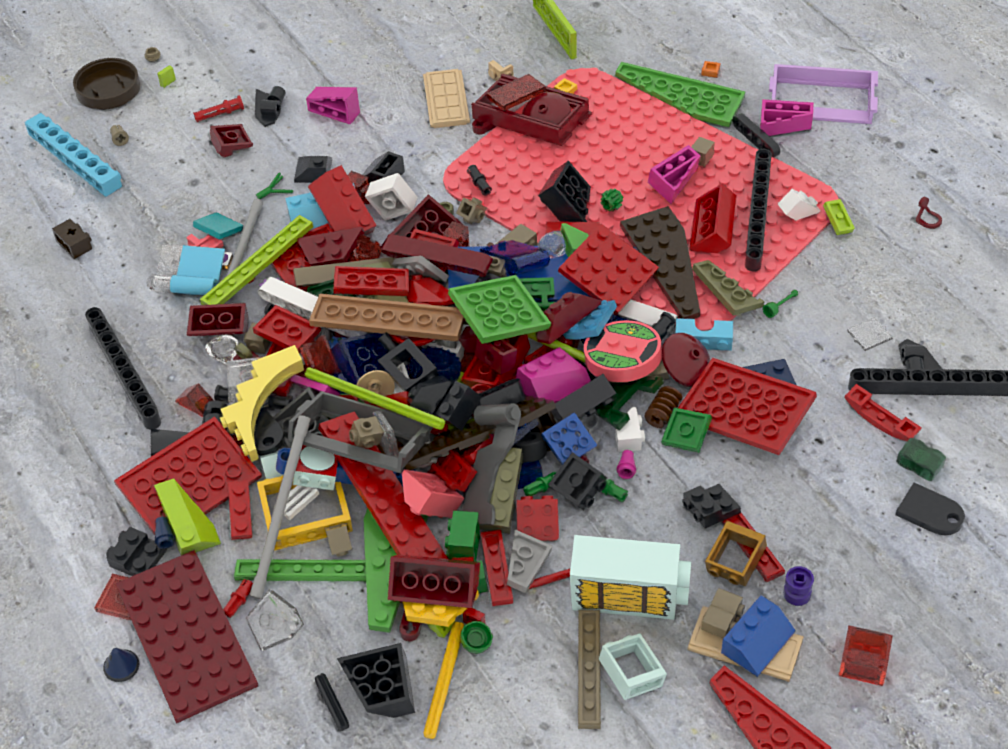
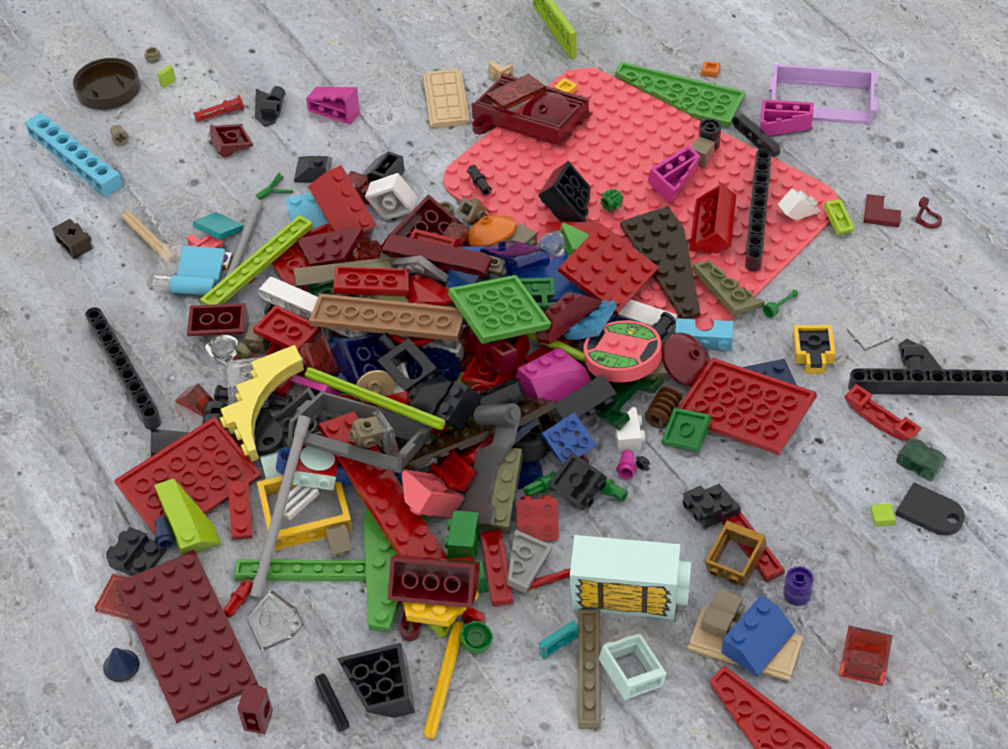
none -> tan axle [122,210,175,263]
none -> dark red brick [237,685,273,734]
none -> orange dish [465,215,517,247]
none -> teal tile [538,620,578,659]
none -> black piece [636,456,650,471]
none -> black wheel [698,119,721,150]
none -> piece [792,325,836,374]
none -> dark red tile [863,194,901,227]
none -> lime tile [870,503,896,527]

